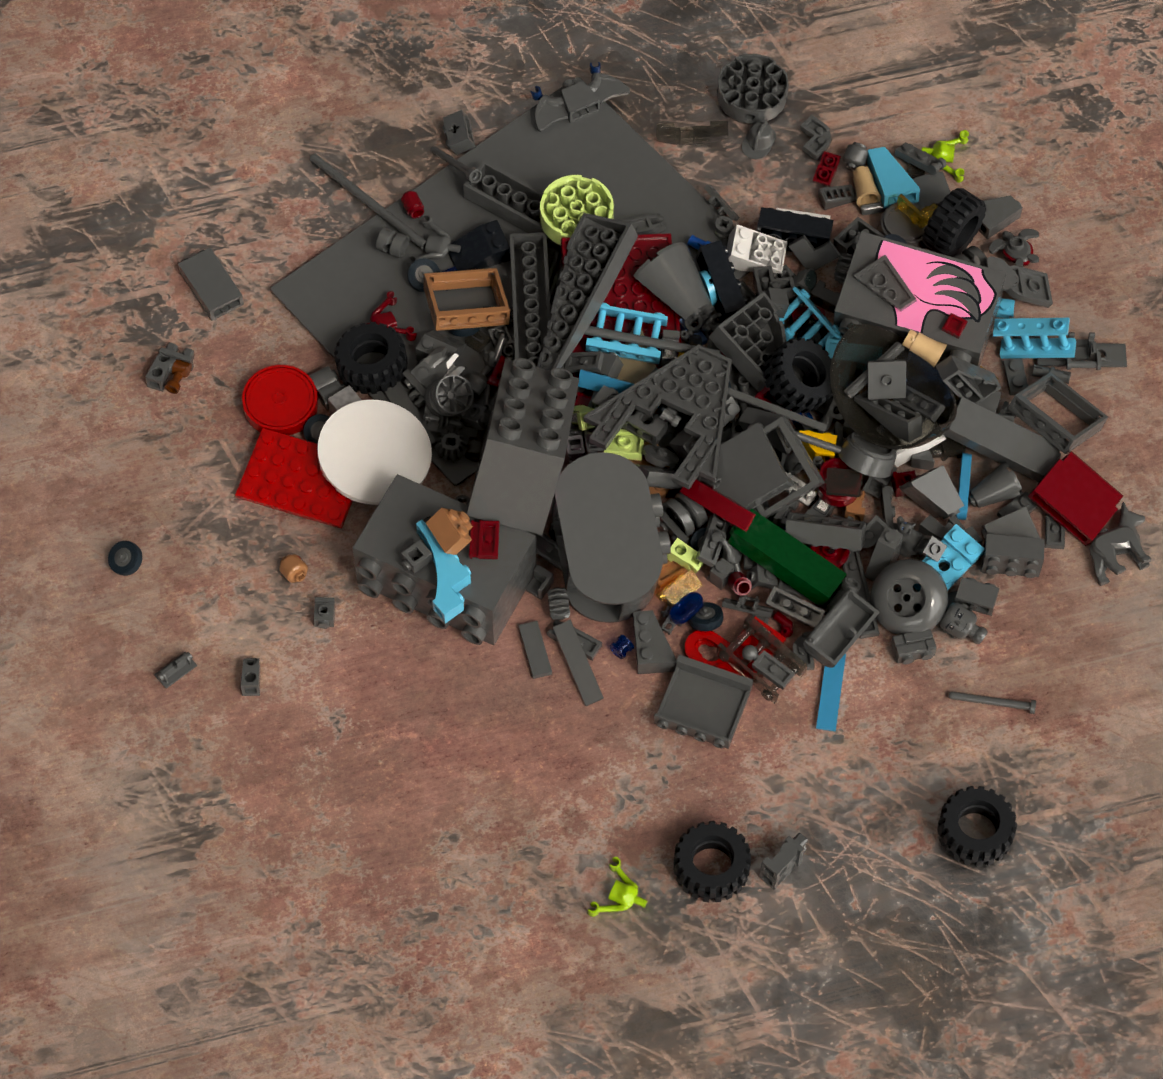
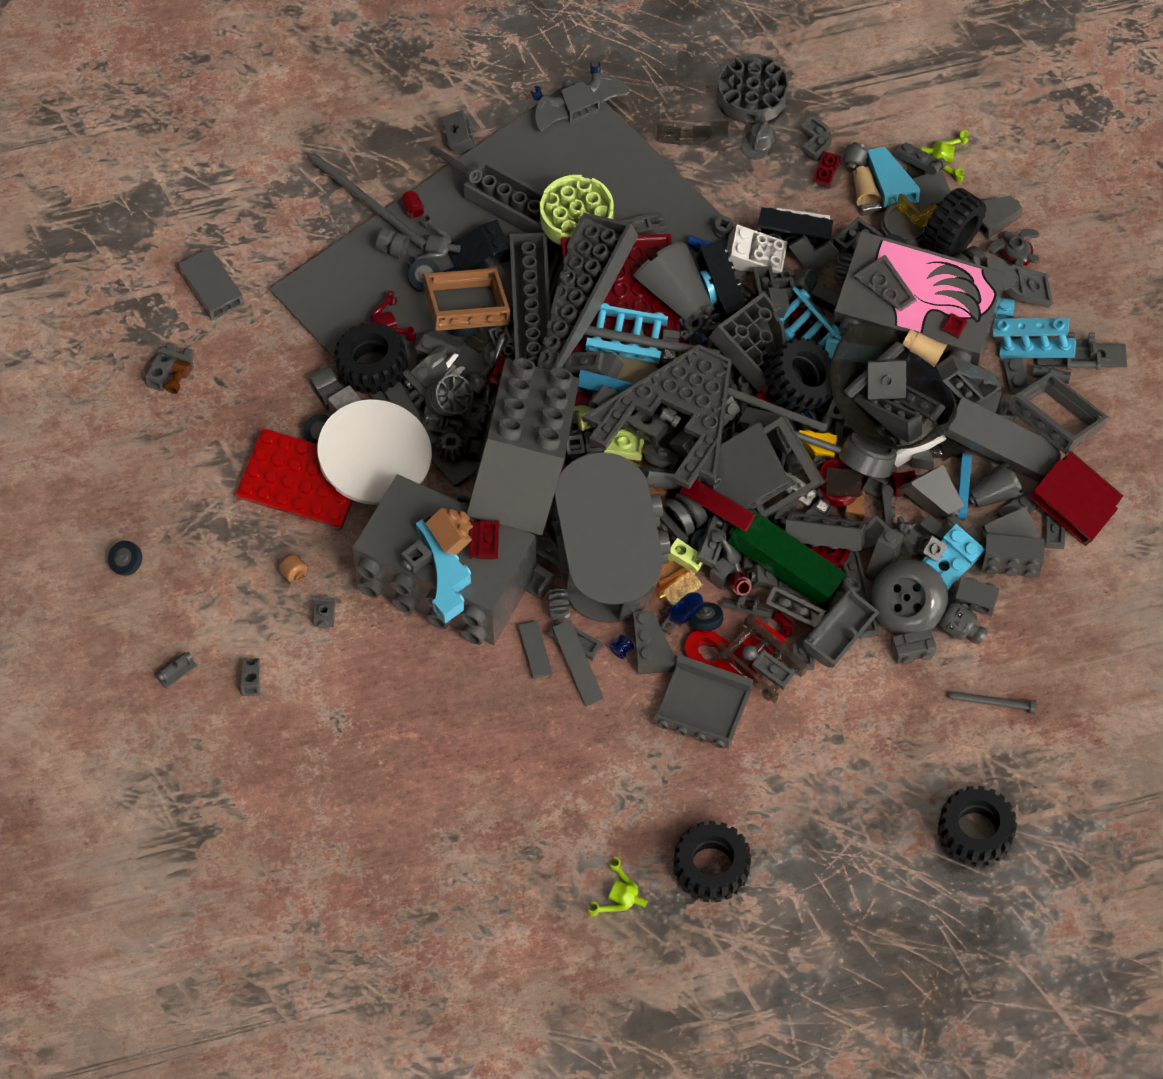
red brick [242,365,318,436] -> none
dark grey piece [704,184,740,221] -> none
dark grey hips [759,833,808,890] -> none
dark azure piece [816,654,846,732] -> none
dark grey slope [818,184,857,210] -> none
dark grey animal [1089,502,1151,586] -> none

